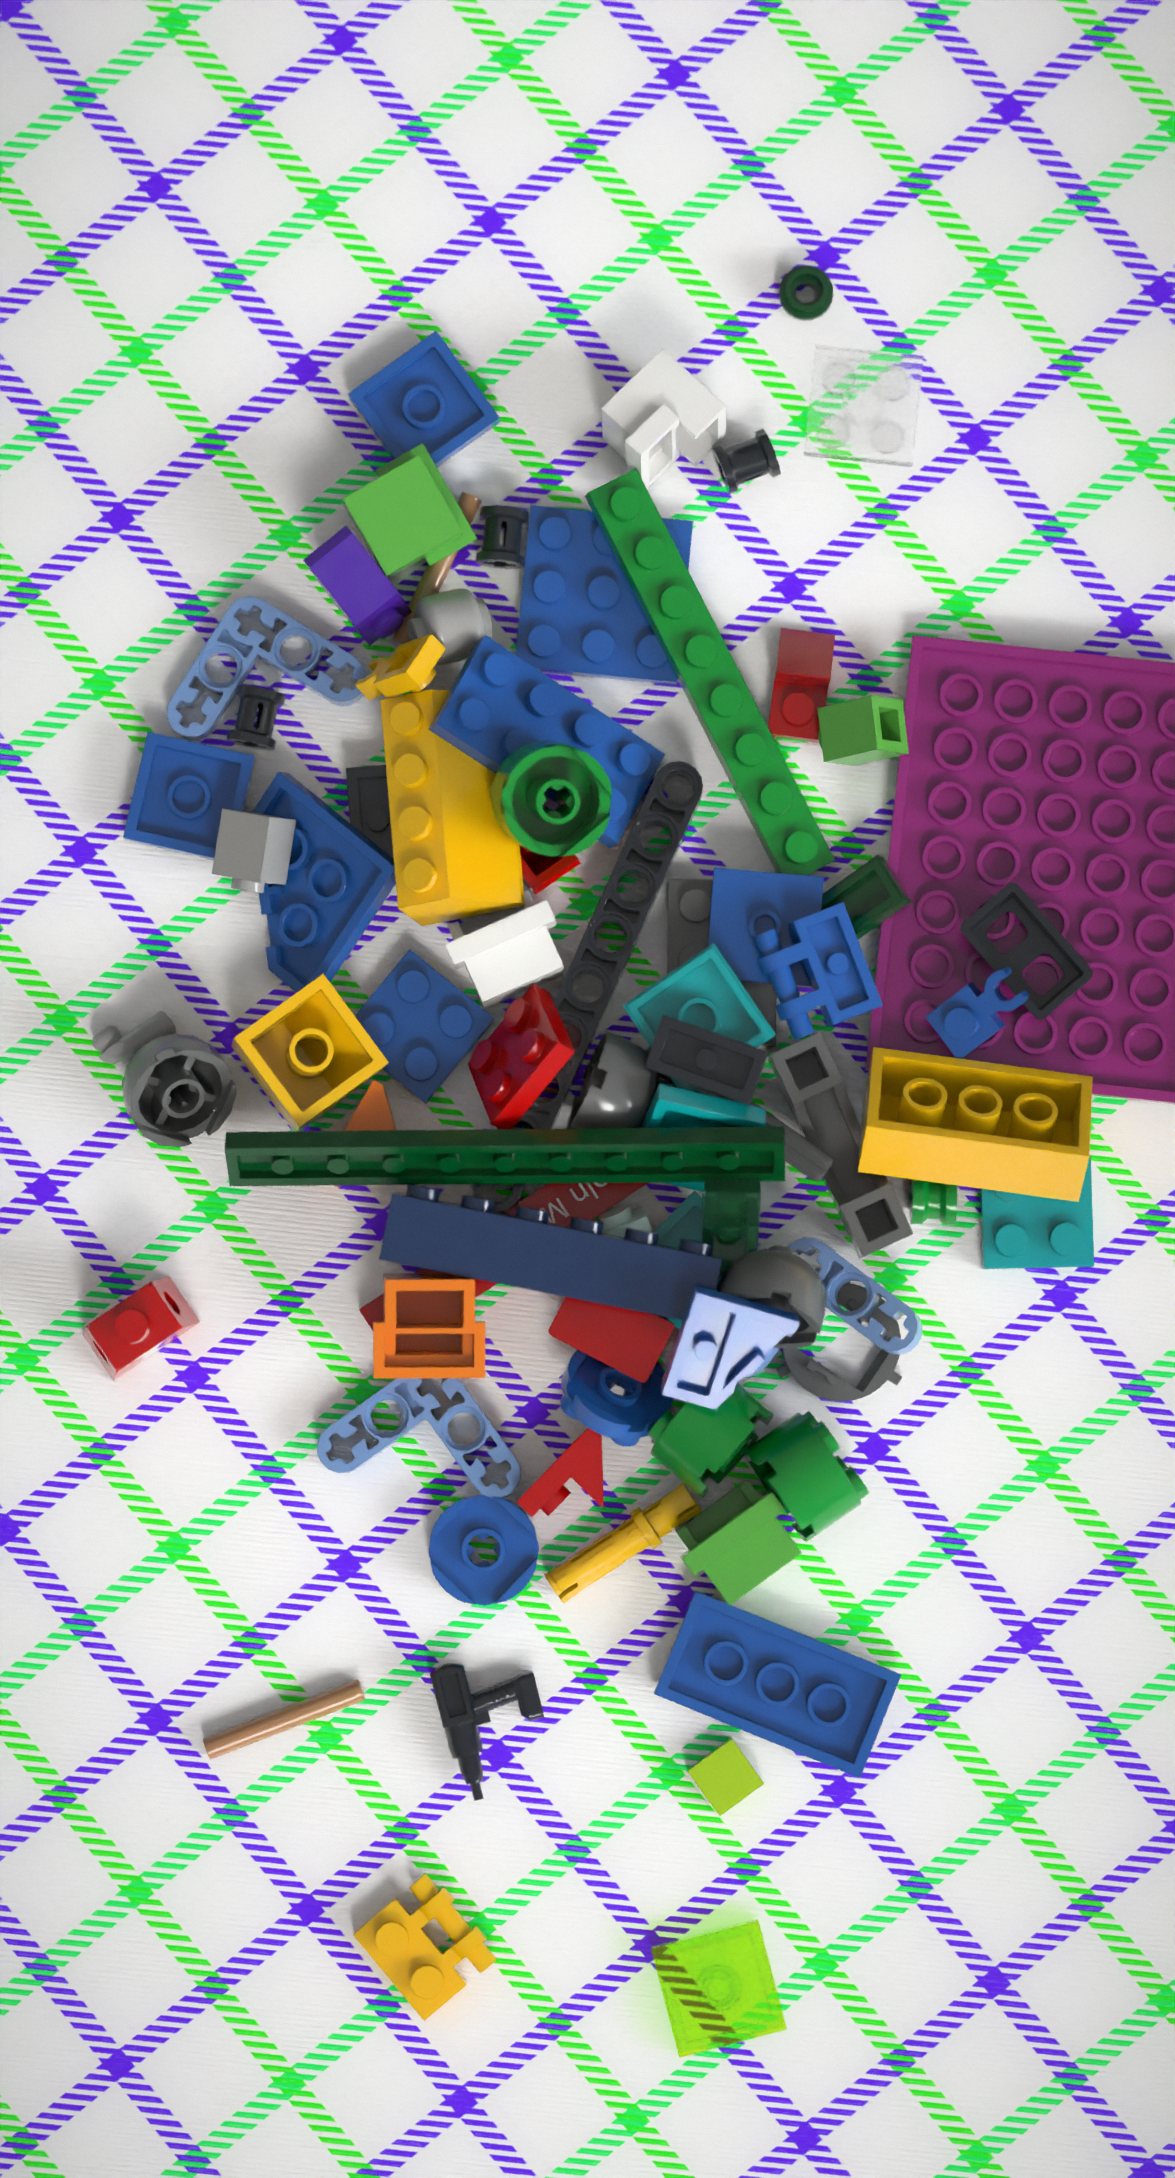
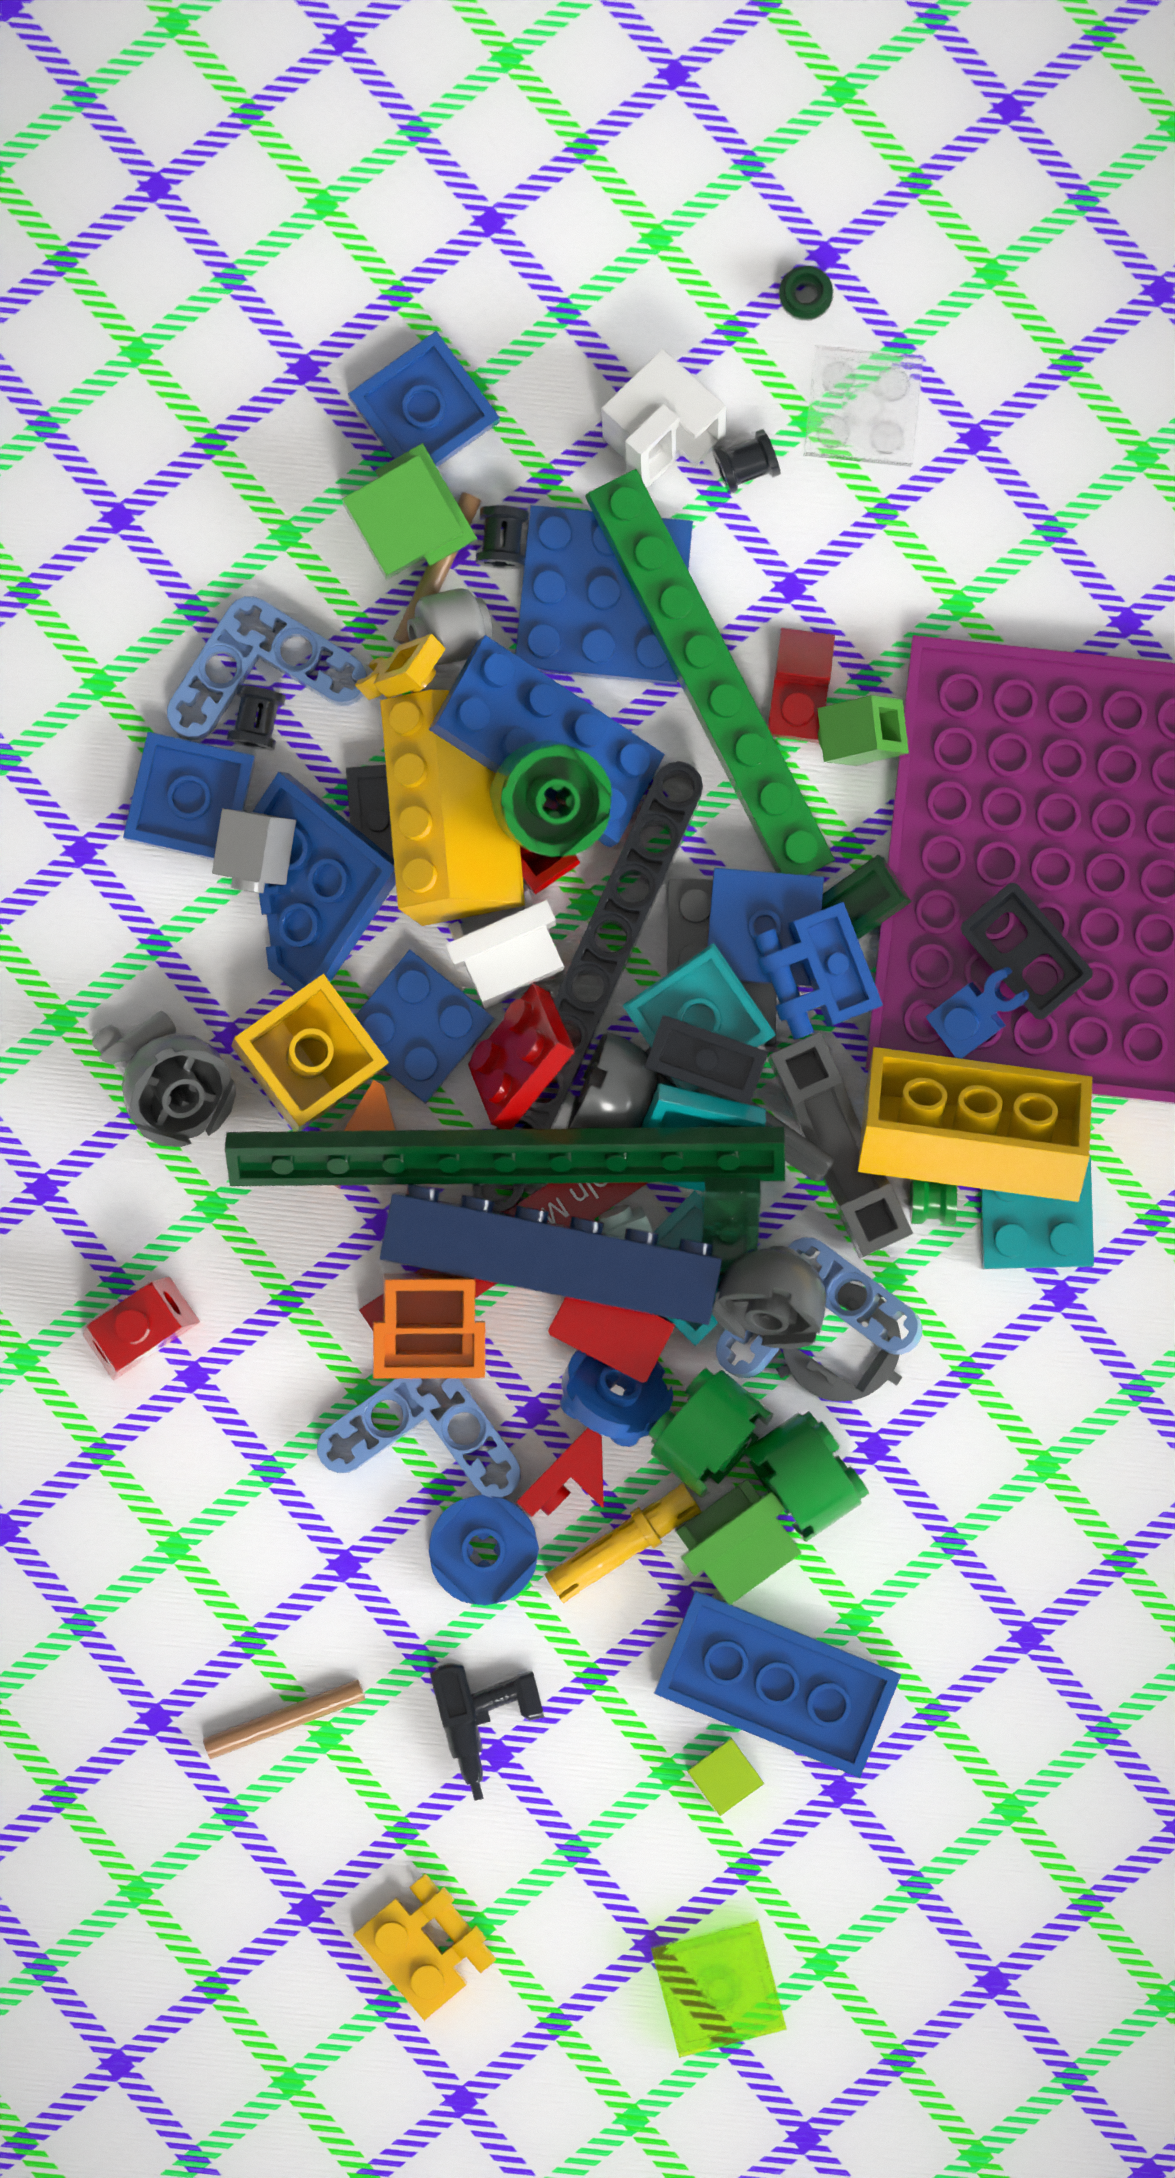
dark purple slope [303,526,412,646] -> none
wing [661,1285,800,1410] -> none

